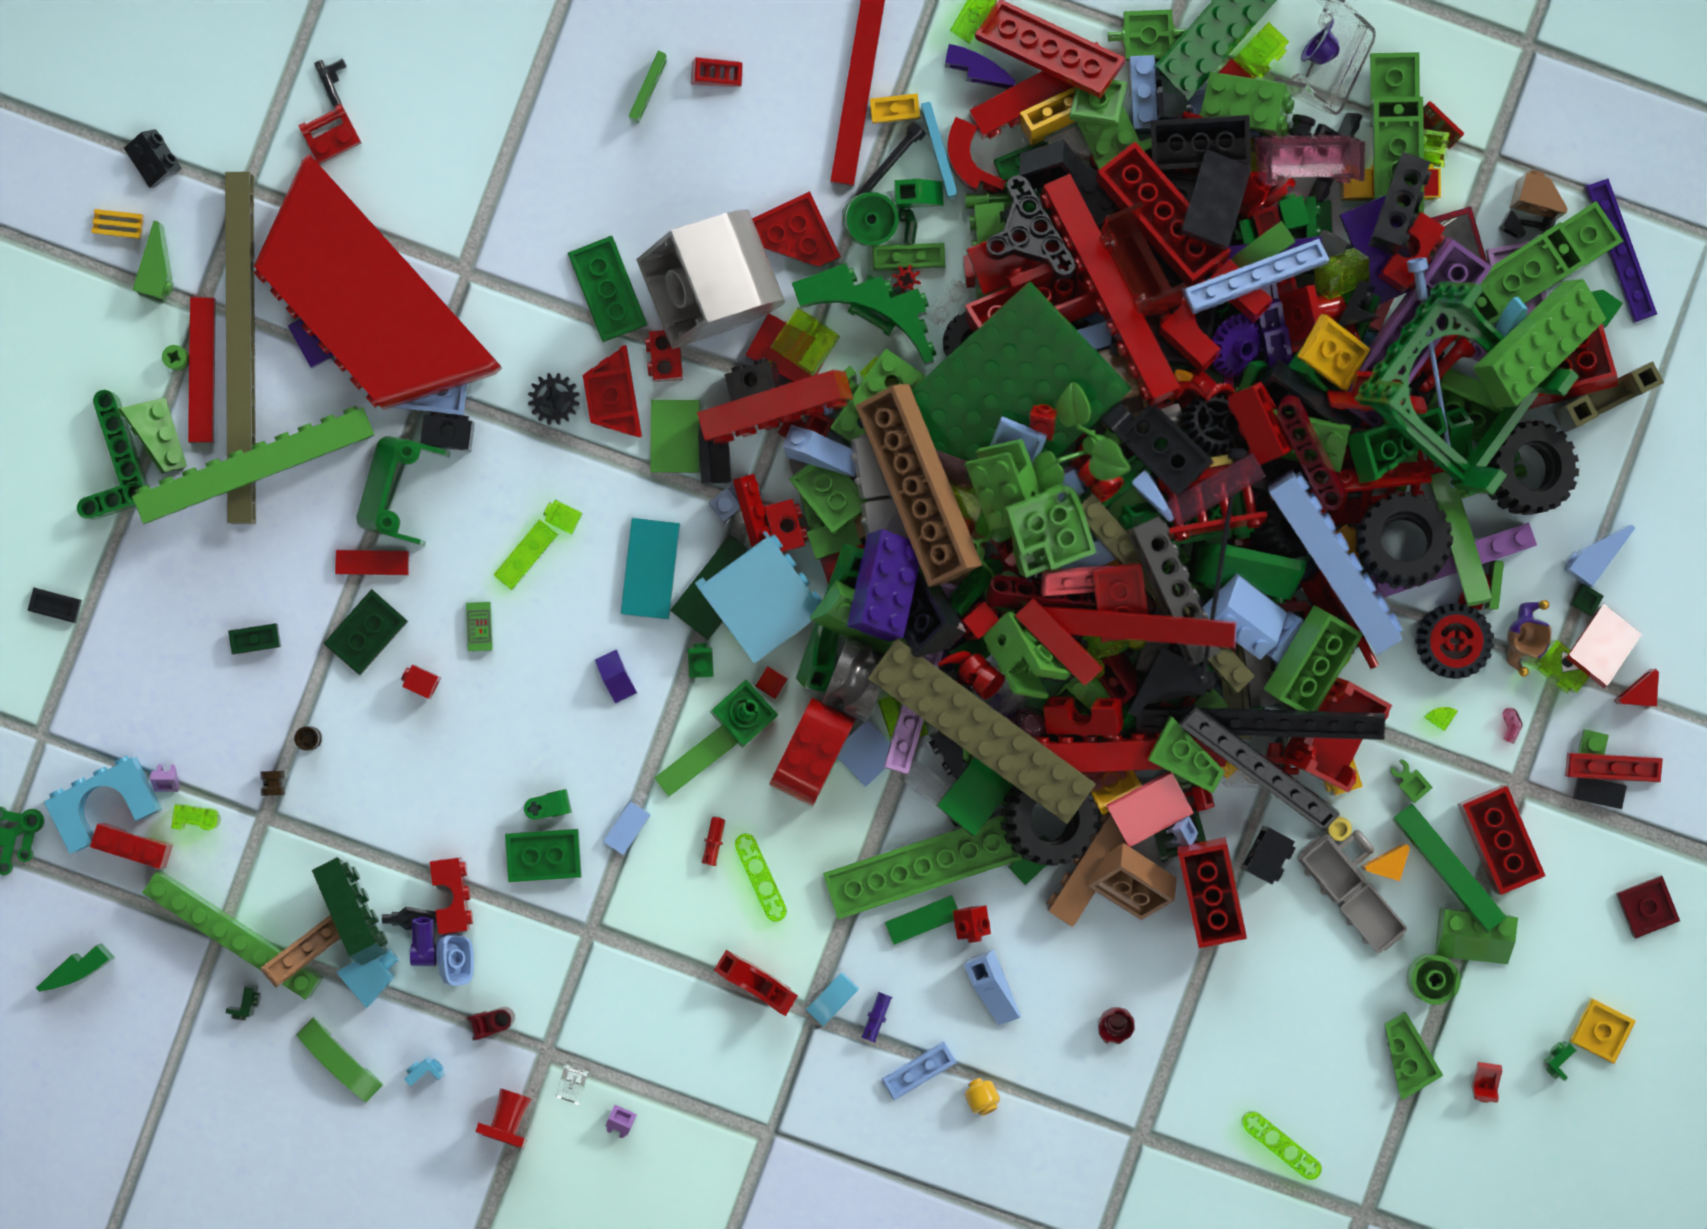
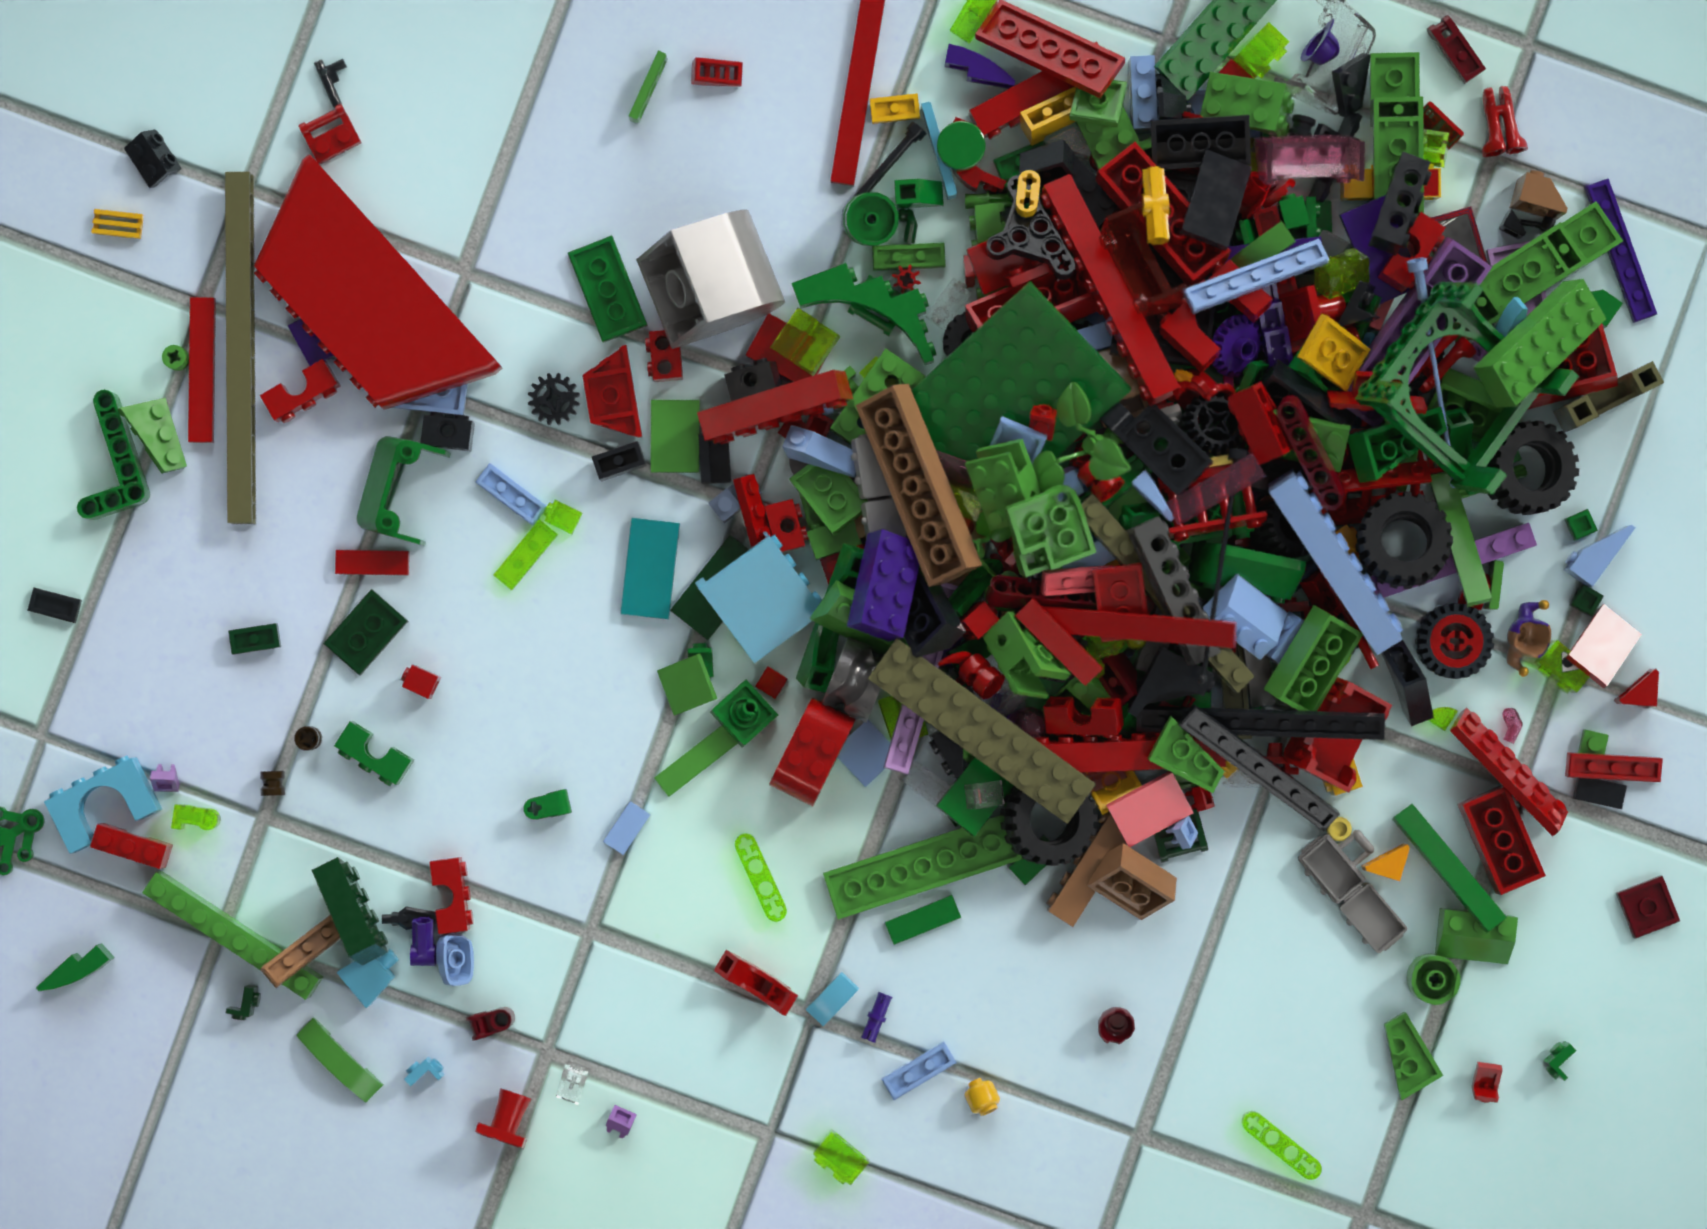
bright green slope [132,221,174,301] -> none
bright green brick [132,406,374,525] -> none
bright green tile [466,602,493,651] -> none
green plate [505,829,582,882] -> none
dark purple slope [595,649,637,703] -> none
red axle [701,817,726,866] -> none
red plate [752,191,841,268] -> none
red brick [953,905,991,943] -> none
light blue slope [964,949,1021,1025] -> none
bright green plate [1107,9,1186,61] -> none
red brick [1178,837,1247,948] -> none
bright green tile [1194,688,1228,708] -> none
black brick [1240,826,1296,884] -> none
bright green plate [1389,759,1433,804] -> none
yellow tile [1569,998,1636,1064] -> none
none -> red arch [260,359,341,423]
none -> green arch [334,721,414,786]
none -> light blue tile [475,463,548,526]
none -> black brick [592,441,647,482]
none -> bright green tile [657,654,718,716]
none -> clear neon green brick [813,1128,869,1186]
none -> green tile [937,121,986,172]
none -> clear slope [964,780,1005,809]
none -> yellow beam [1015,170,1040,217]
none -> yellow piece [1142,167,1169,245]
none -> black wing [1332,53,1370,118]
none -> black arch [1381,640,1434,727]
none -> dark red plate [1427,15,1486,84]
none -> red plate [1450,707,1568,837]
none -> red piece [1482,86,1528,157]
none -> green tile [1564,509,1598,541]

